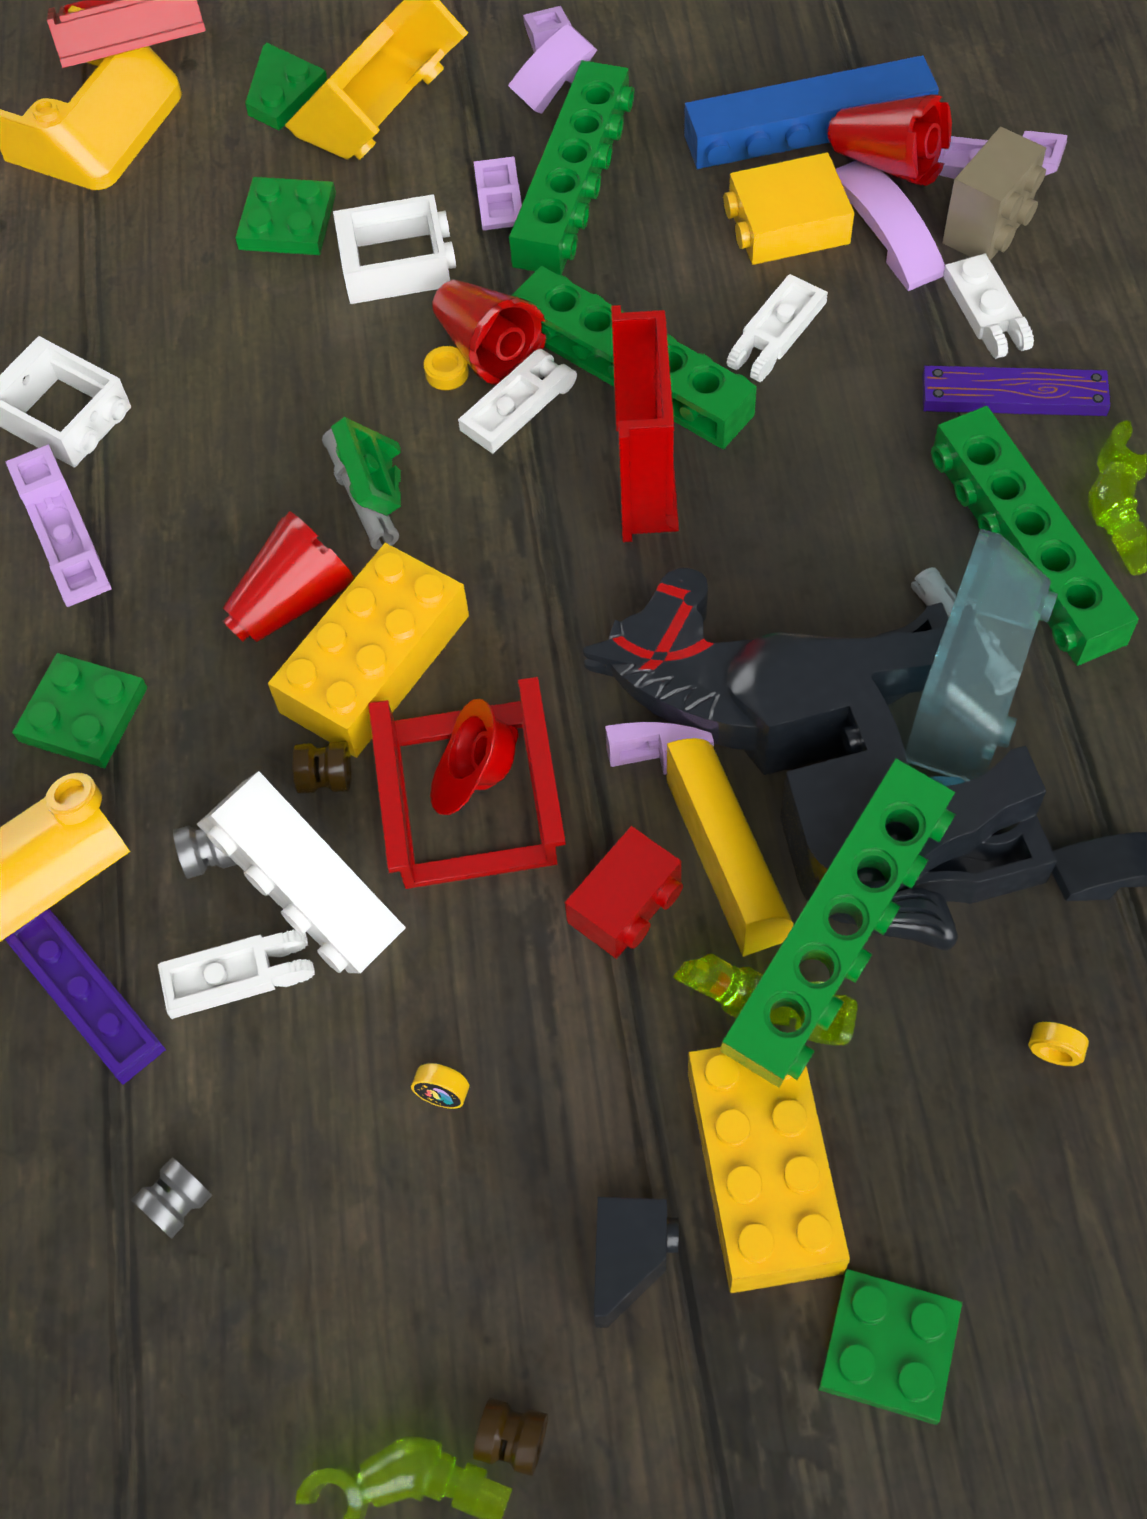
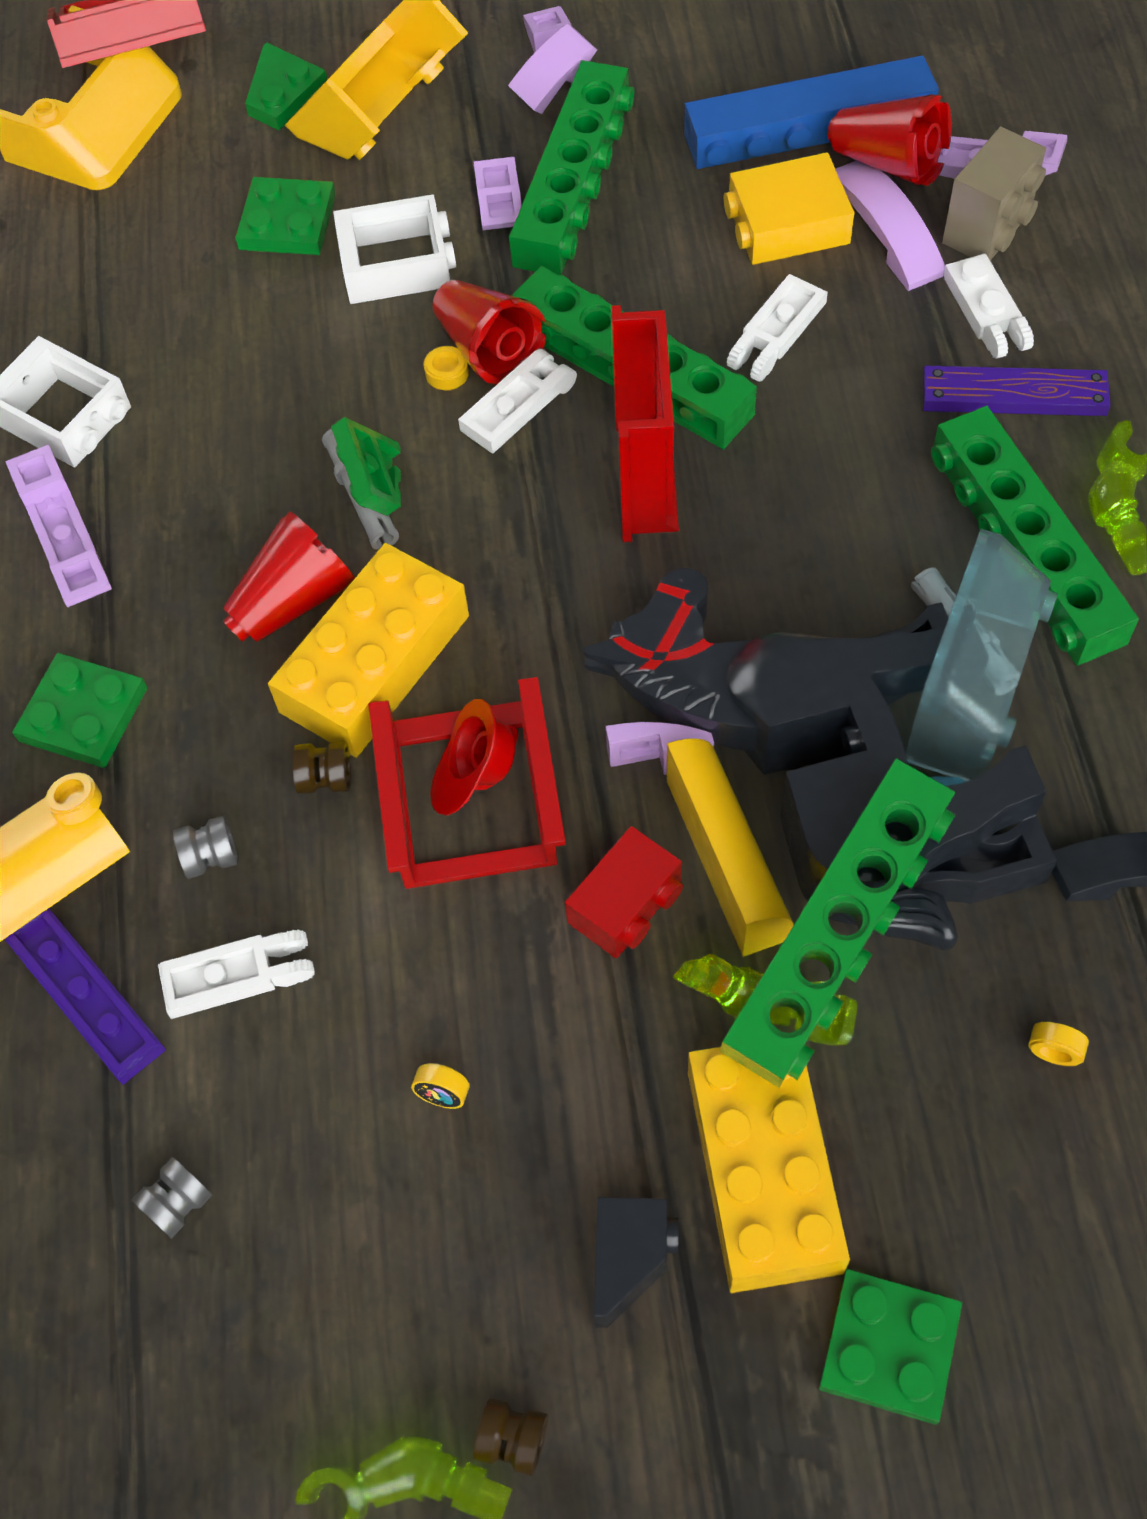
white wedge [197,771,406,973] -> none

